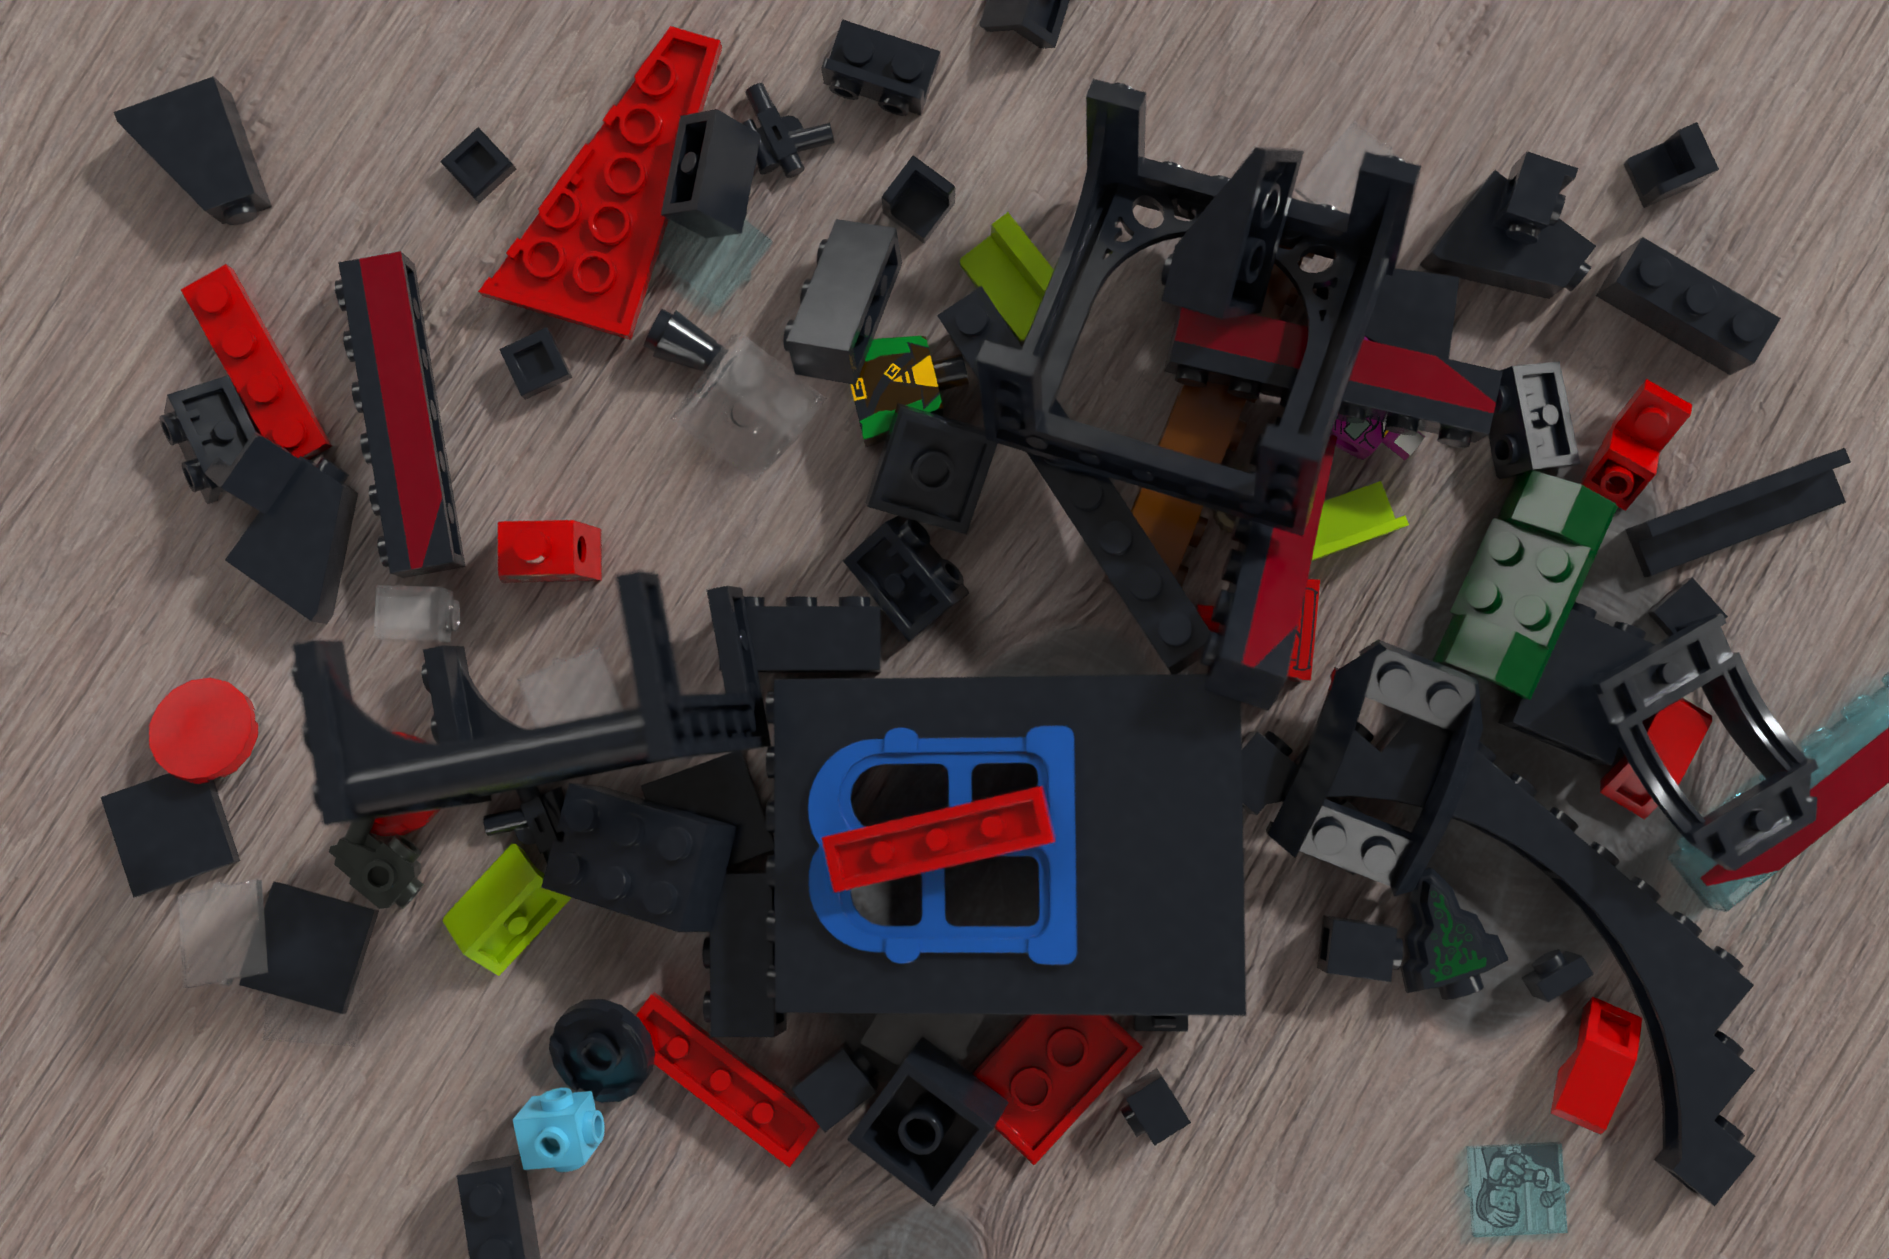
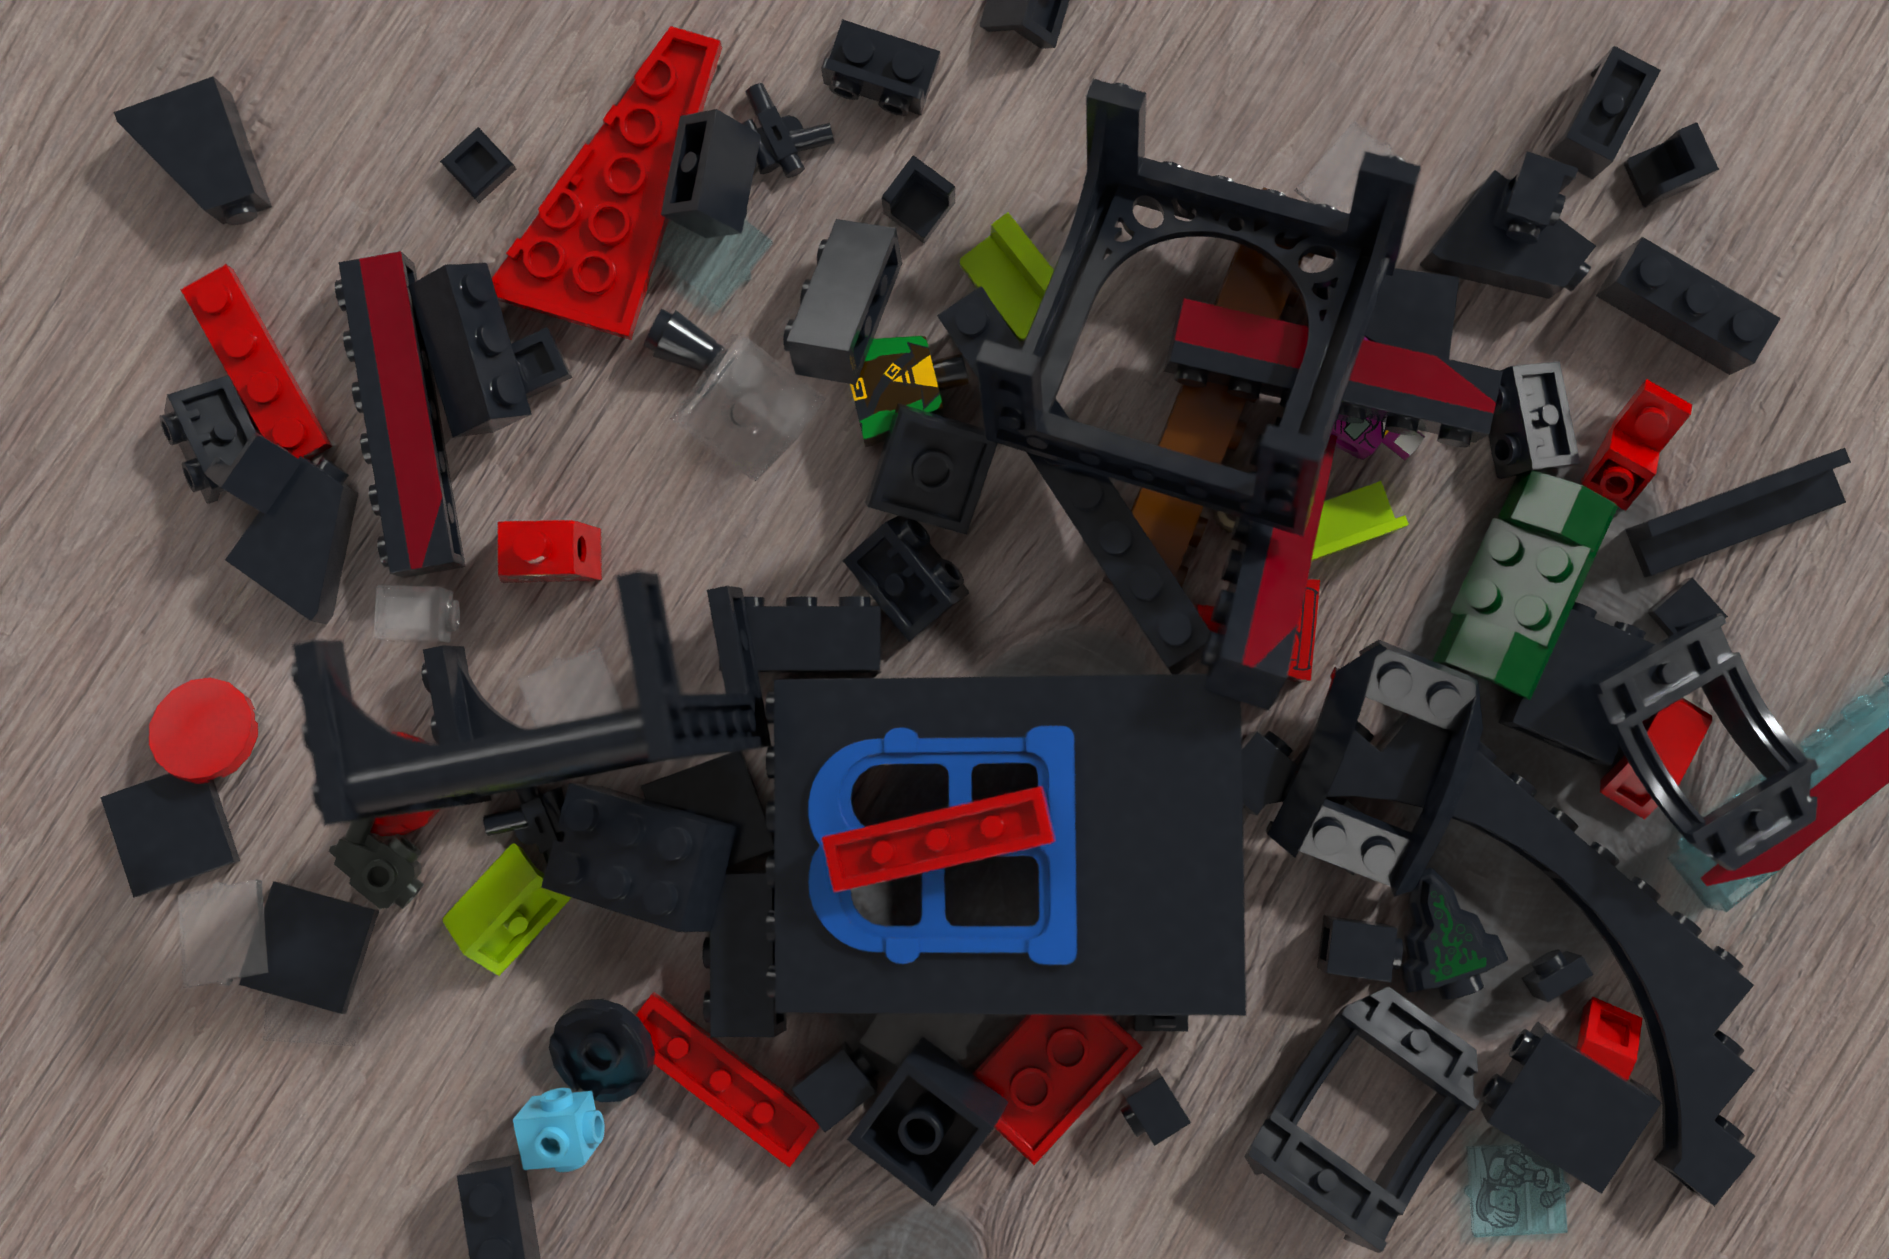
black slope [1161,147,1304,319] -> none
none -> black brick [408,263,532,438]
none -> black wedge [1244,987,1479,1253]
none -> black panel [1480,1021,1661,1194]
none -> black panel [1548,46,1661,179]

